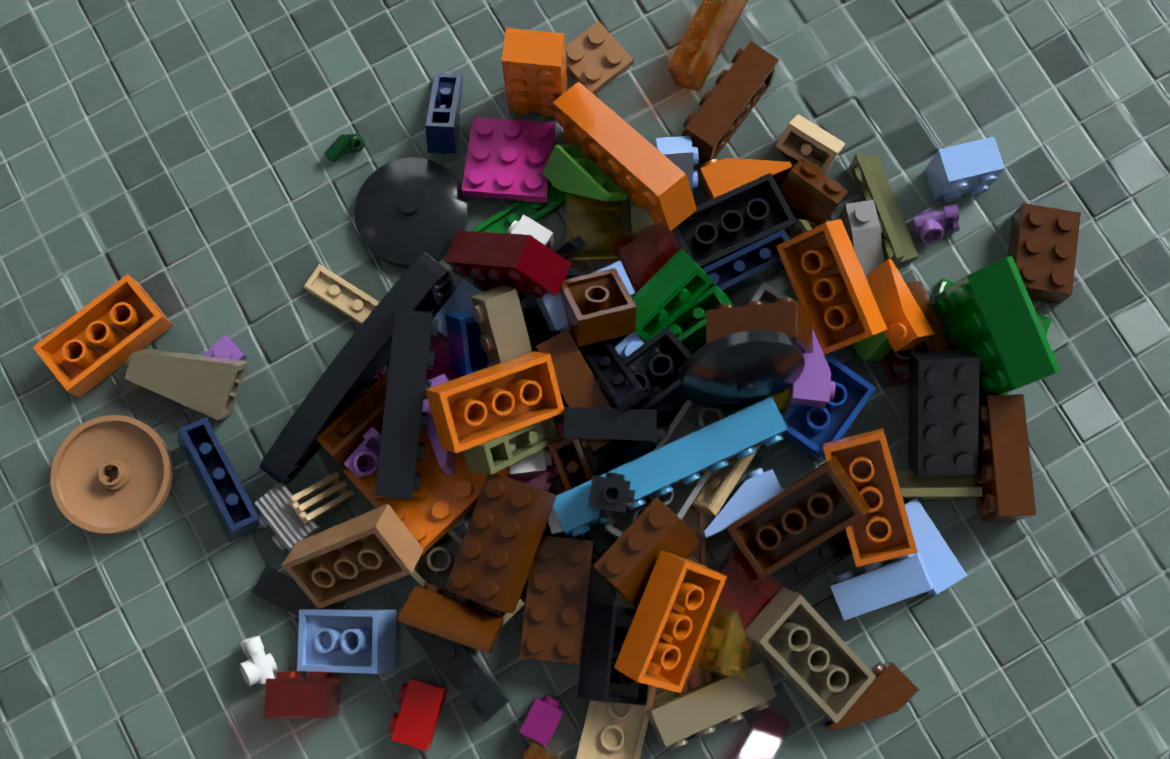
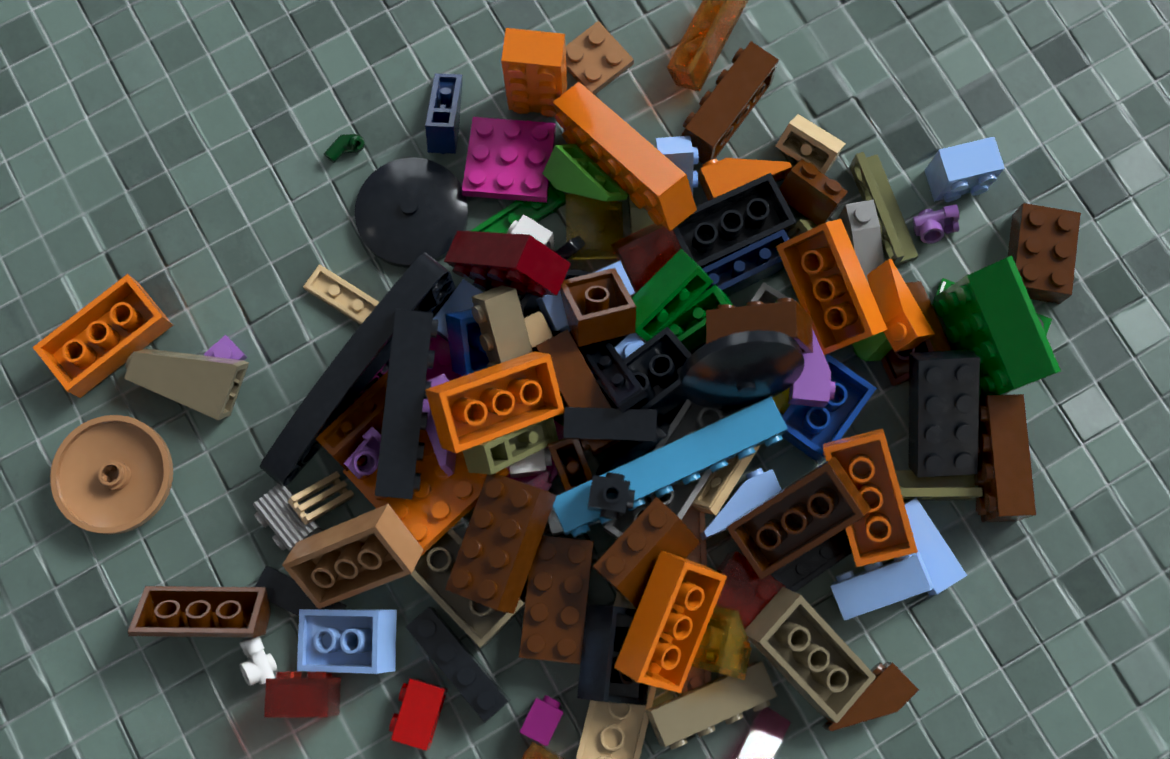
dark blue brick [177,417,260,542] -> none
reddish brown slope [397,583,505,654] -> none
none -> reddish brown slope [128,586,271,637]
none -> tan slope [524,311,554,349]

